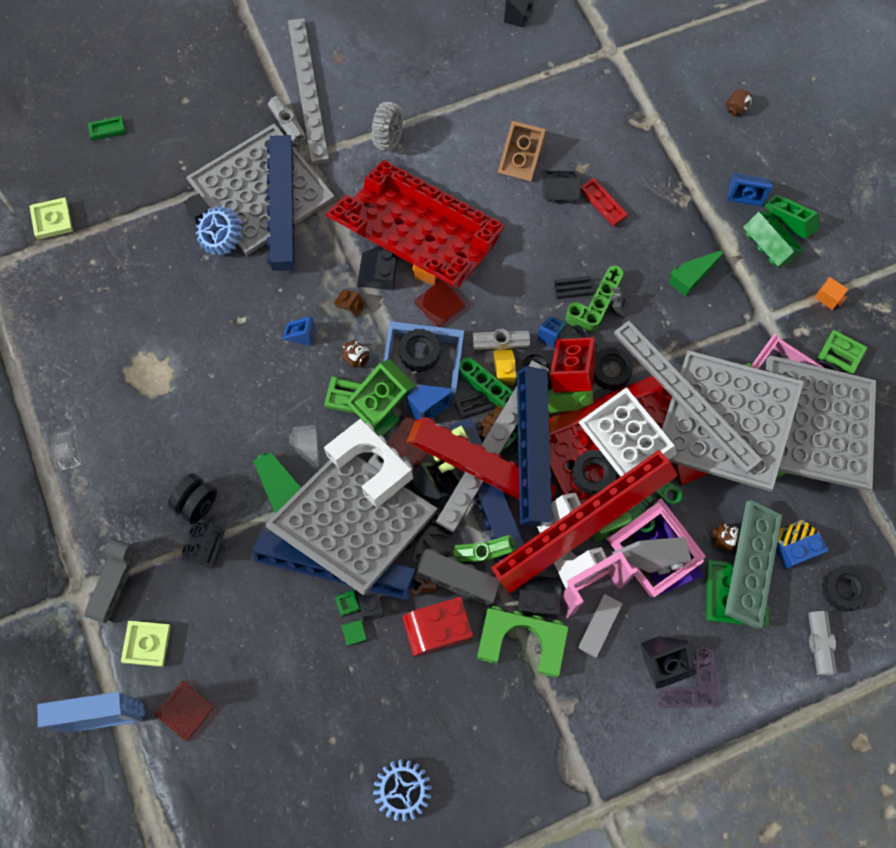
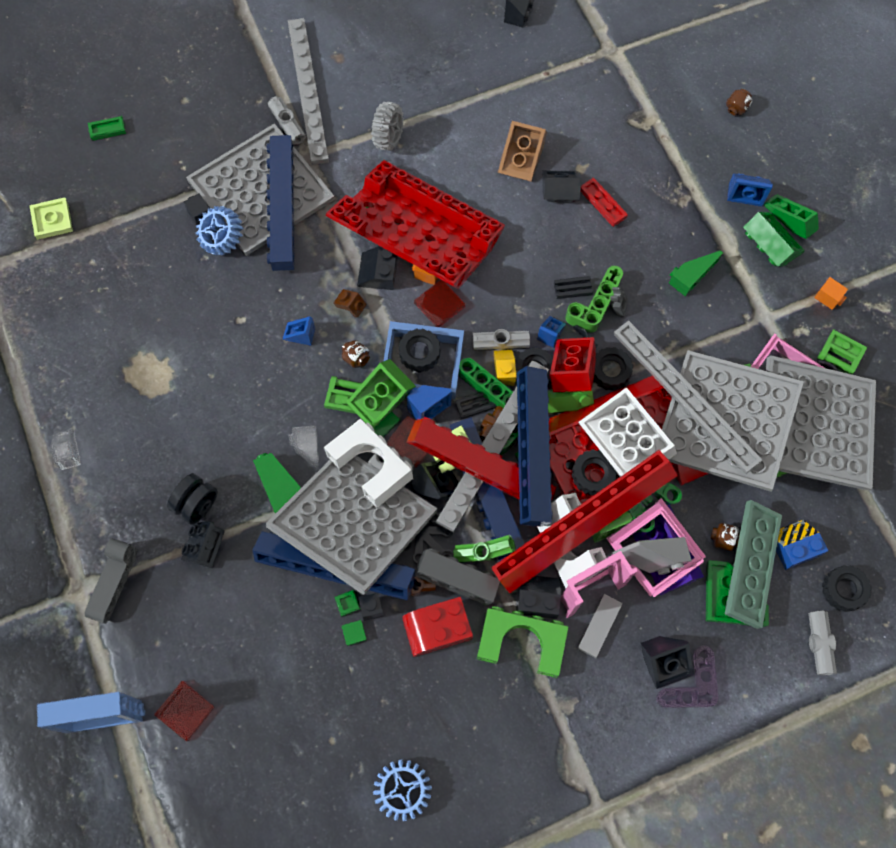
yellowish green plate [121,621,171,667] -> none

